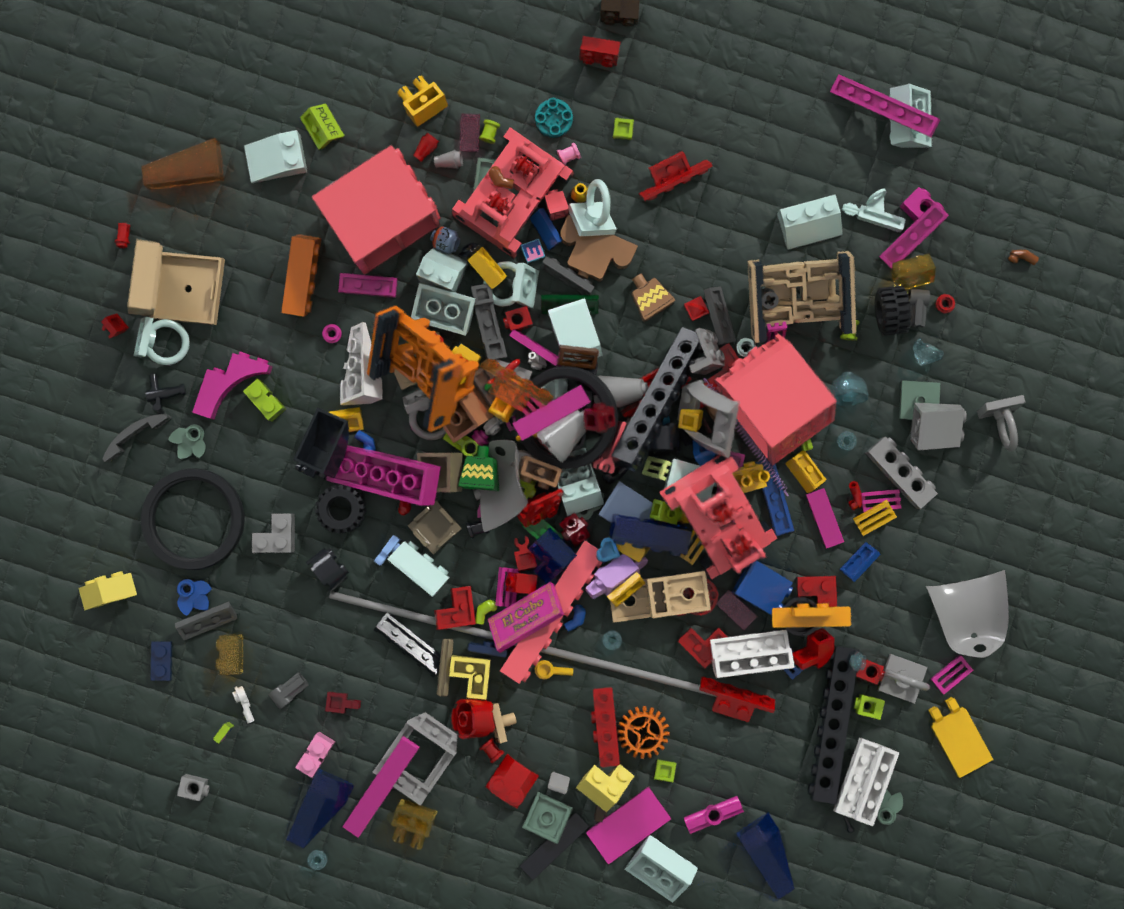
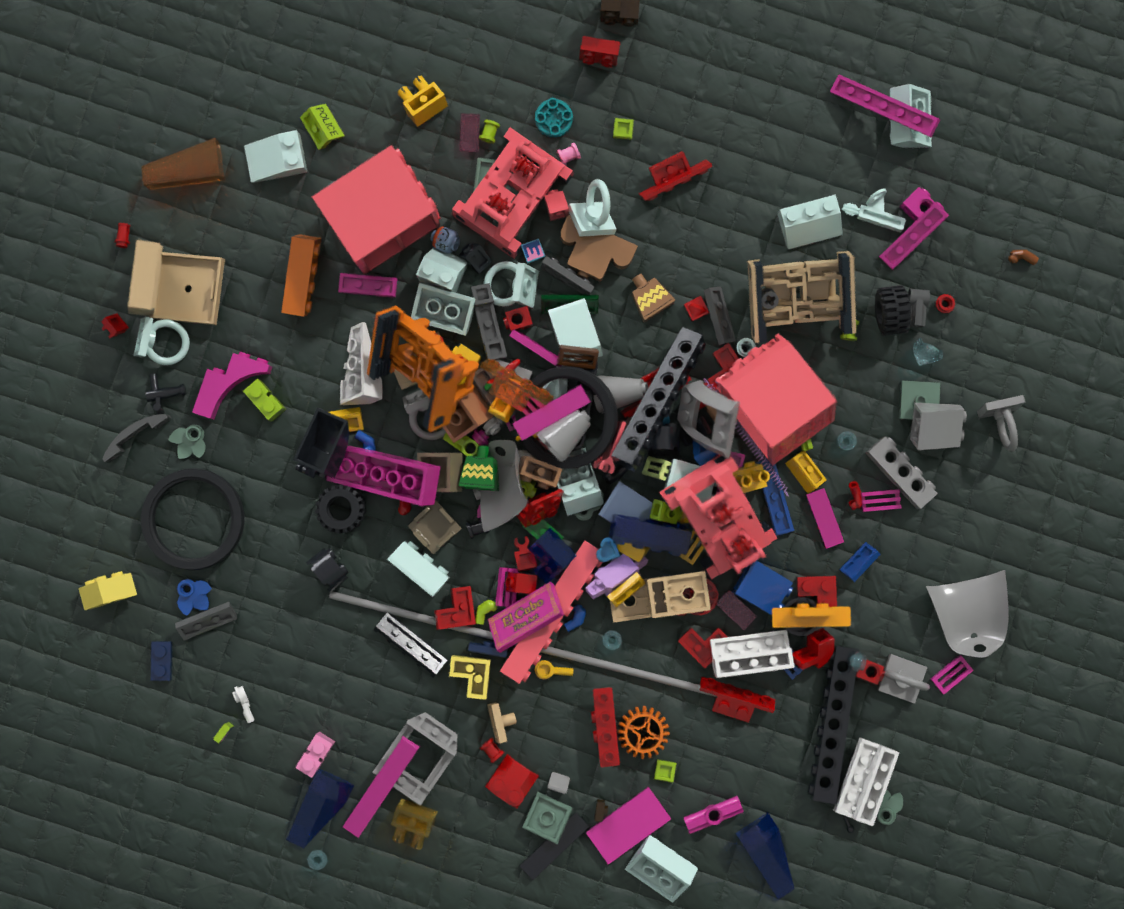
light grey brick [177,774,210,801] -> none
clear yellow brick [216,634,243,675] -> none
light grey brick [252,514,295,553] -> none
dark grey piece [268,672,309,710] -> none
dark pink plate [322,324,342,343] -> none
dark red plate [325,691,361,713] -> none
light blue plate [374,535,401,566] -> none
red cone [413,132,439,161] -> none
light grey cone [434,150,463,169] -> none
dark tan axle [437,639,454,697] -> none
red brick [451,698,495,739] -> none
yellow slope [468,247,507,289] -> none
dark orange arm [489,166,514,189] -> none
white plate [528,352,547,370] -> none
blue tile [530,208,563,250] -> none
dark red brick [559,513,590,547] -> none
yellow cone [571,183,588,203] -> none
light yellow brick [576,765,634,812] -> none
dark red brick [583,403,615,433] -> none
yellow slope [678,409,703,432] -> none
light grey bracket [689,328,725,375] -> none
dark pink tile [764,322,787,344] -> none
clear light blue cylinder [830,372,869,406] -> none
yellow tile [853,500,897,536] -> none
lime brick [853,694,885,720] -> none
clear yellow brick [891,254,936,290] -> none
yellow tile [928,697,993,778] -> none

